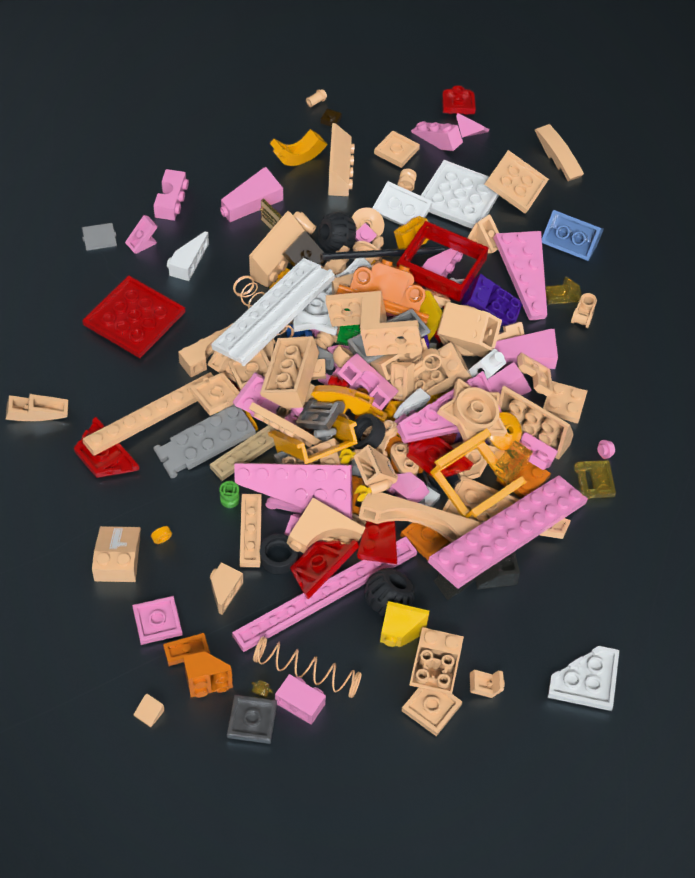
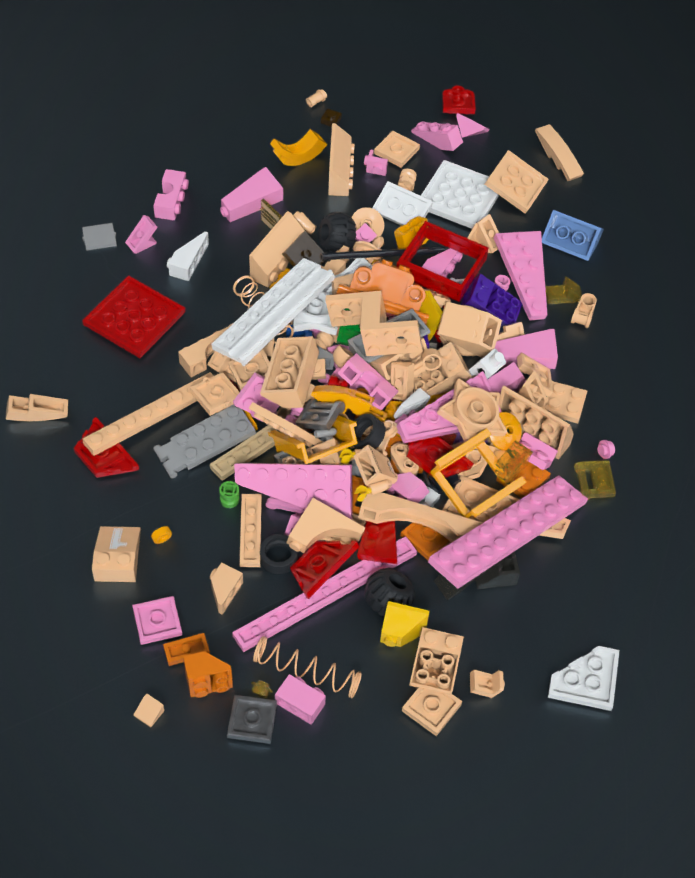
none -> bright pink bracket [364,150,388,176]
none -> bright pink bush [494,275,510,291]
none -> light nougat slope [517,371,548,408]

